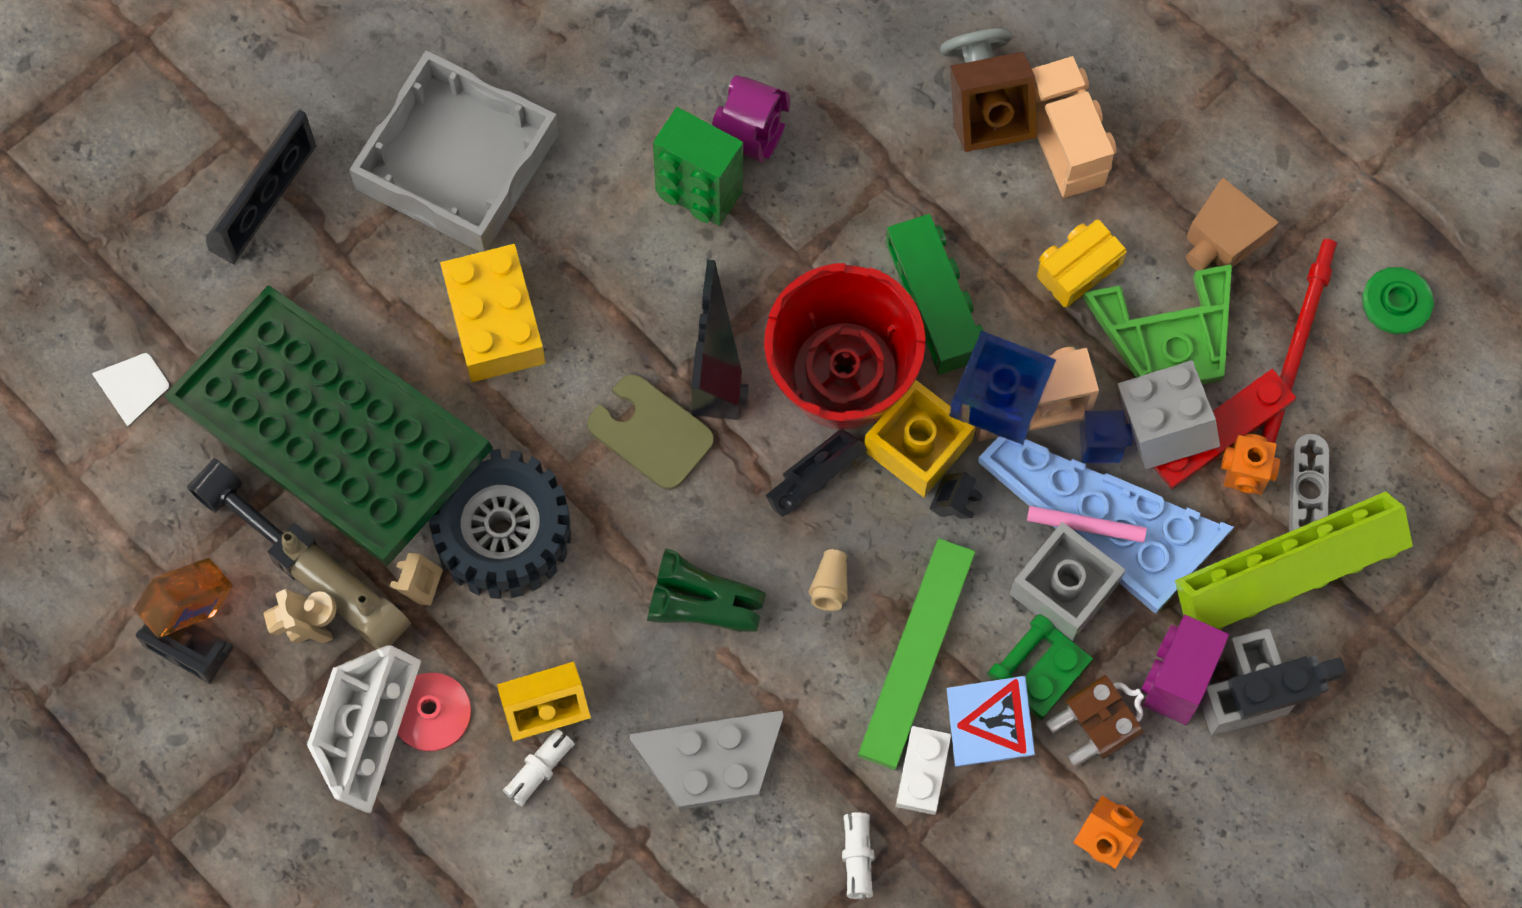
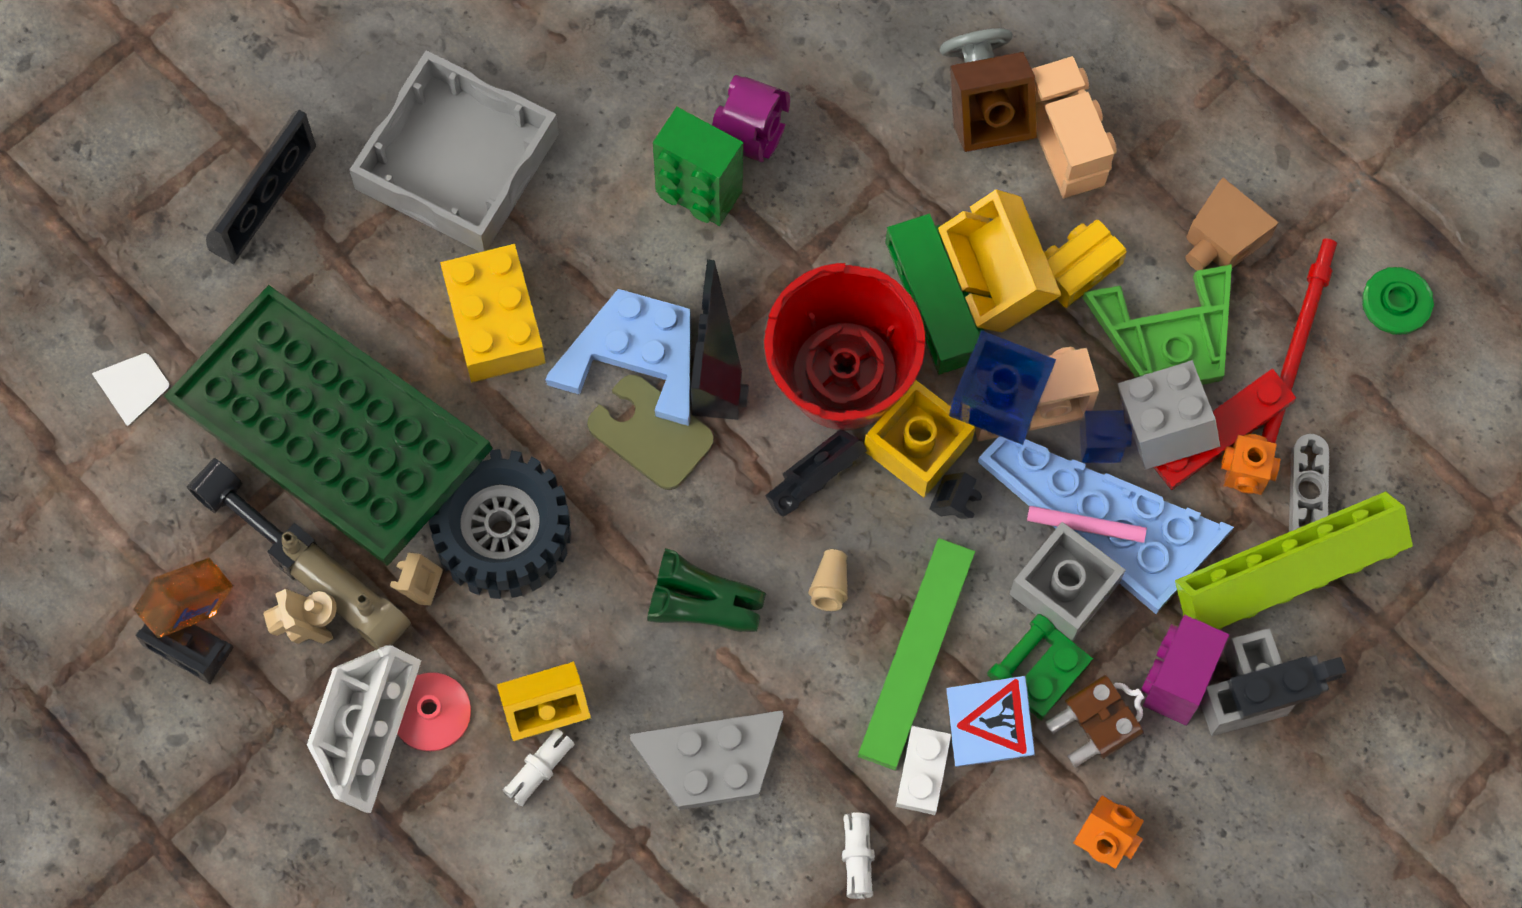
none -> light blue wing [546,289,691,426]
none -> yellow piece [938,189,1062,333]

